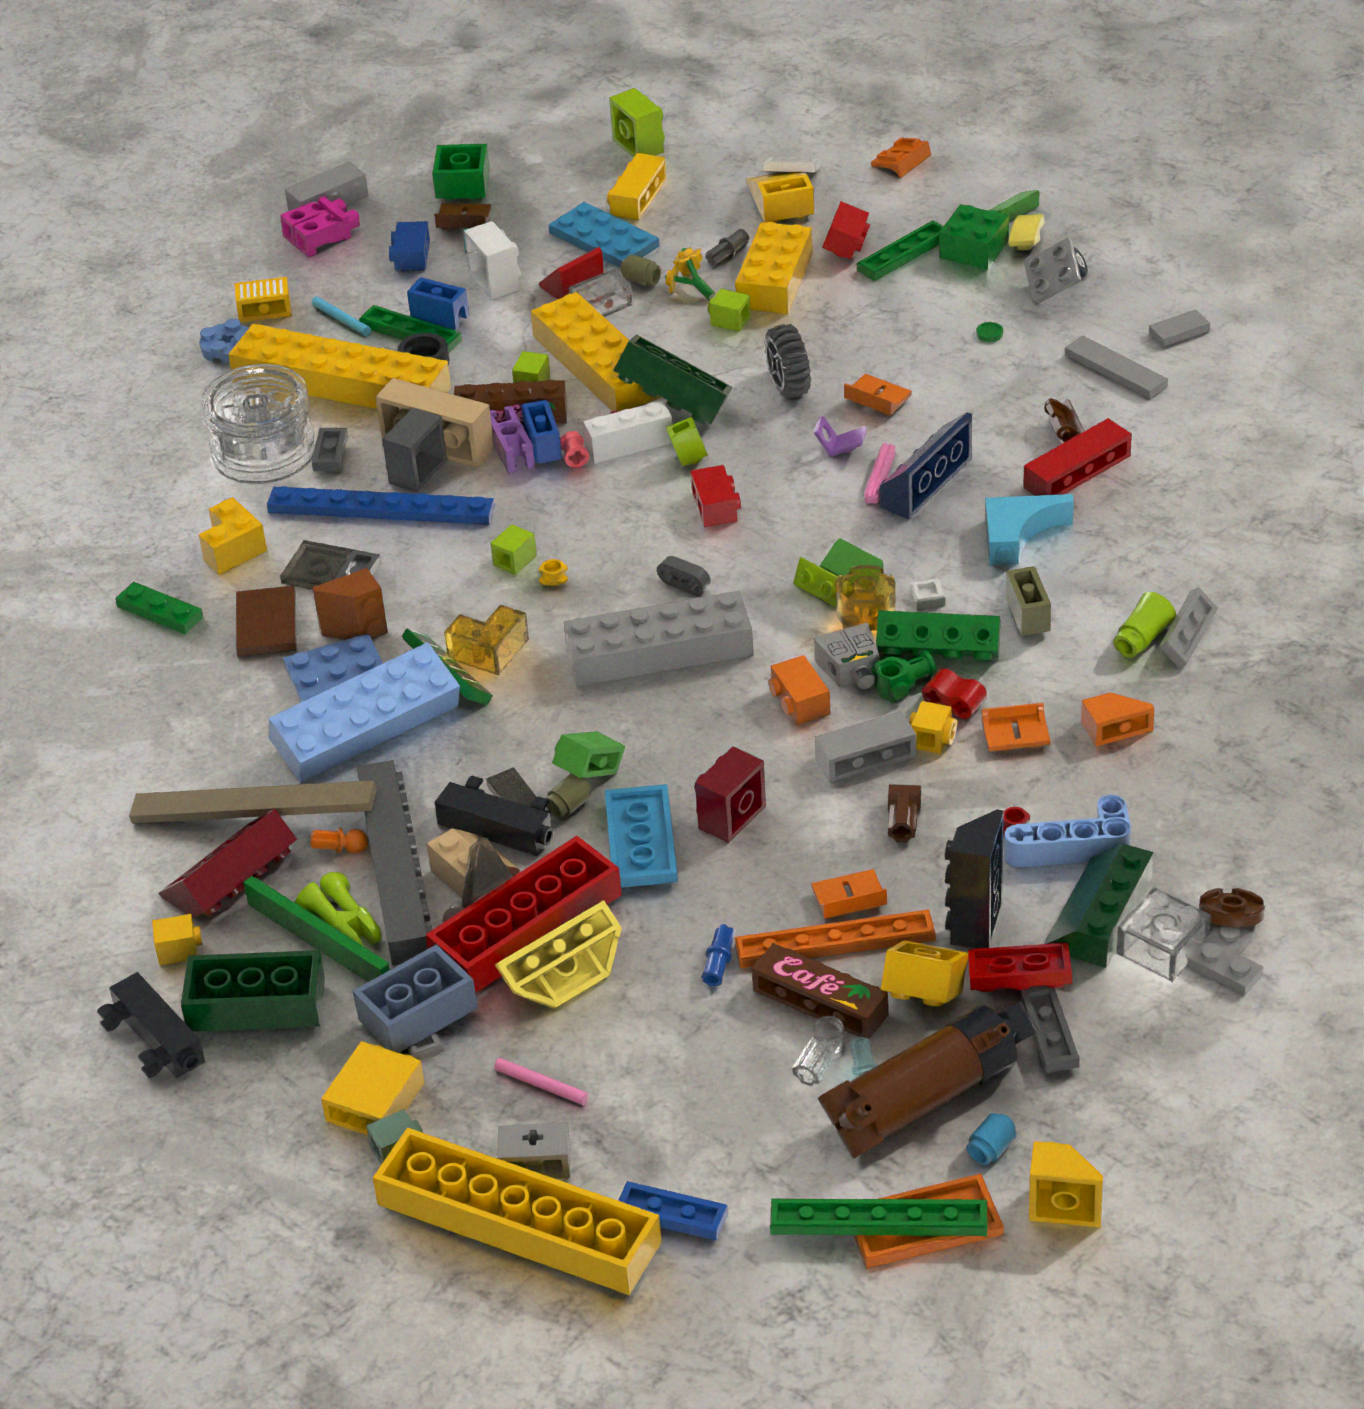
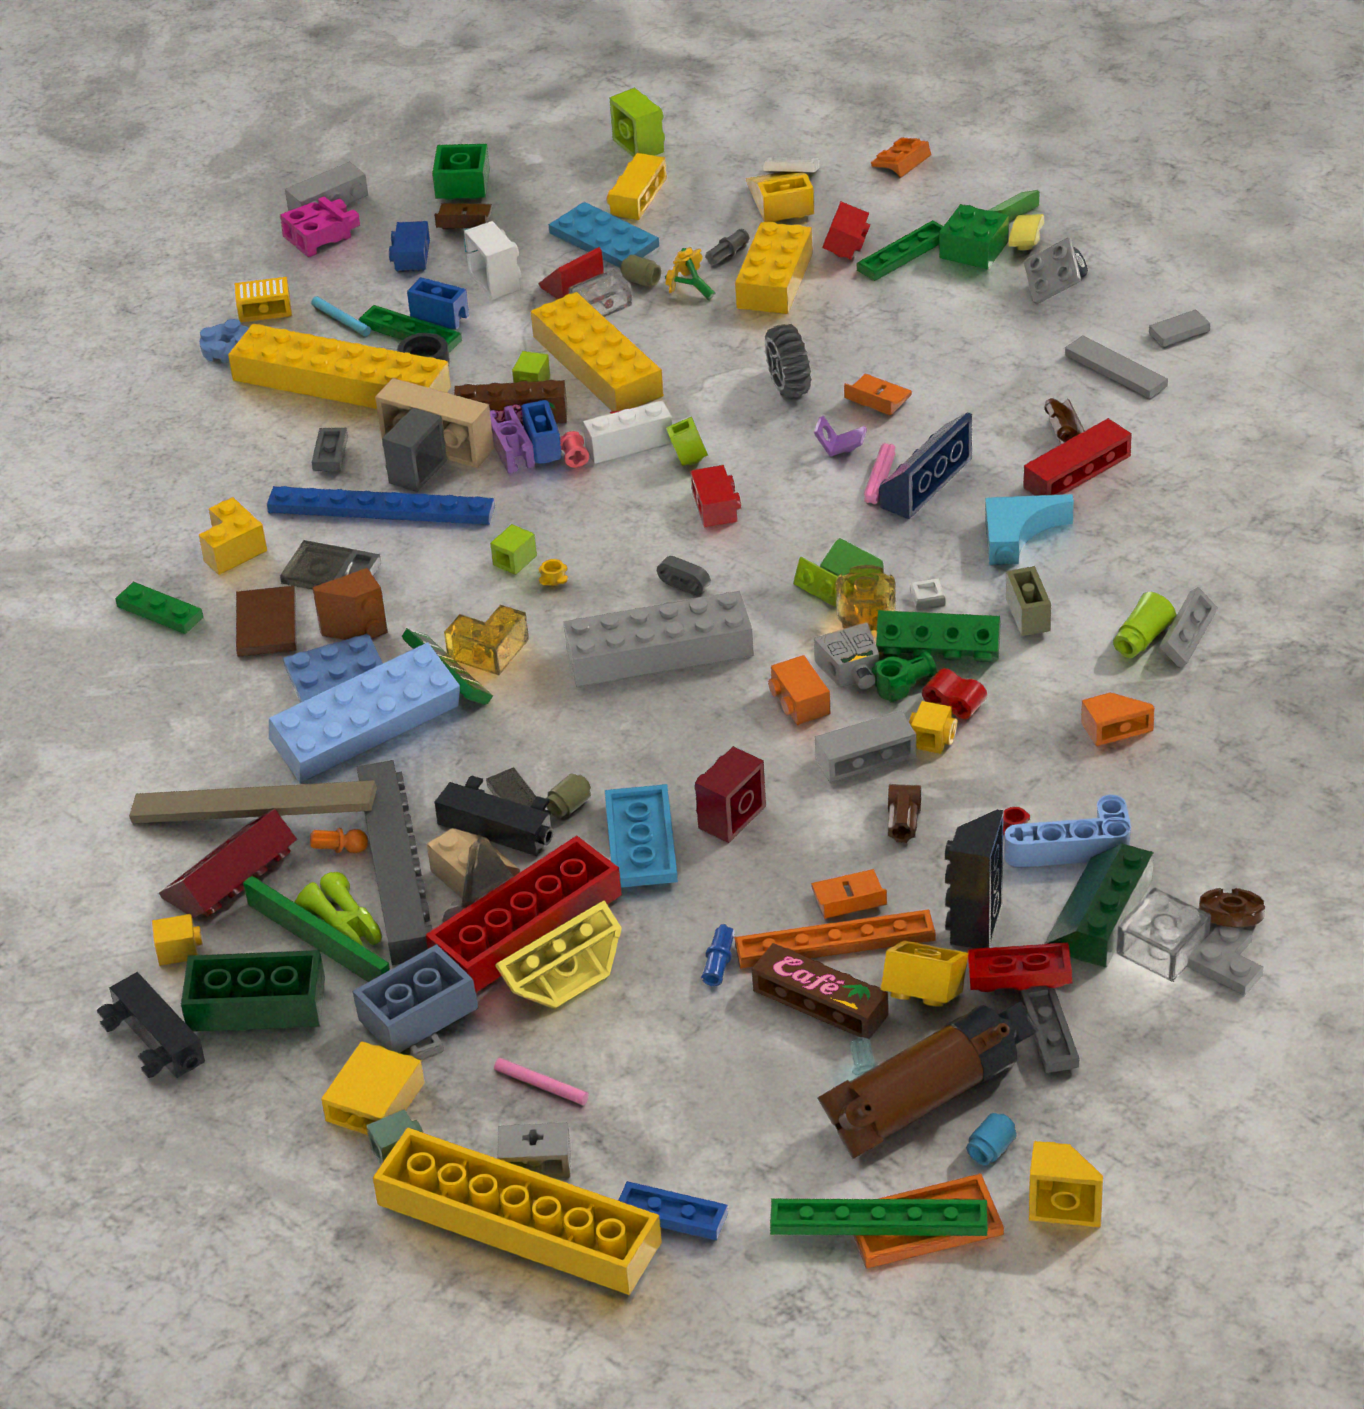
clear wheel [201,364,316,484] -> none
bright green brick [552,731,626,778] -> none
dark green slope [613,334,733,424] -> none
lime brick [707,289,751,332] -> none
clear piece [792,1016,845,1087] -> none
green piece [976,322,1003,342] -> none
orange piece [982,703,1051,751] -> none

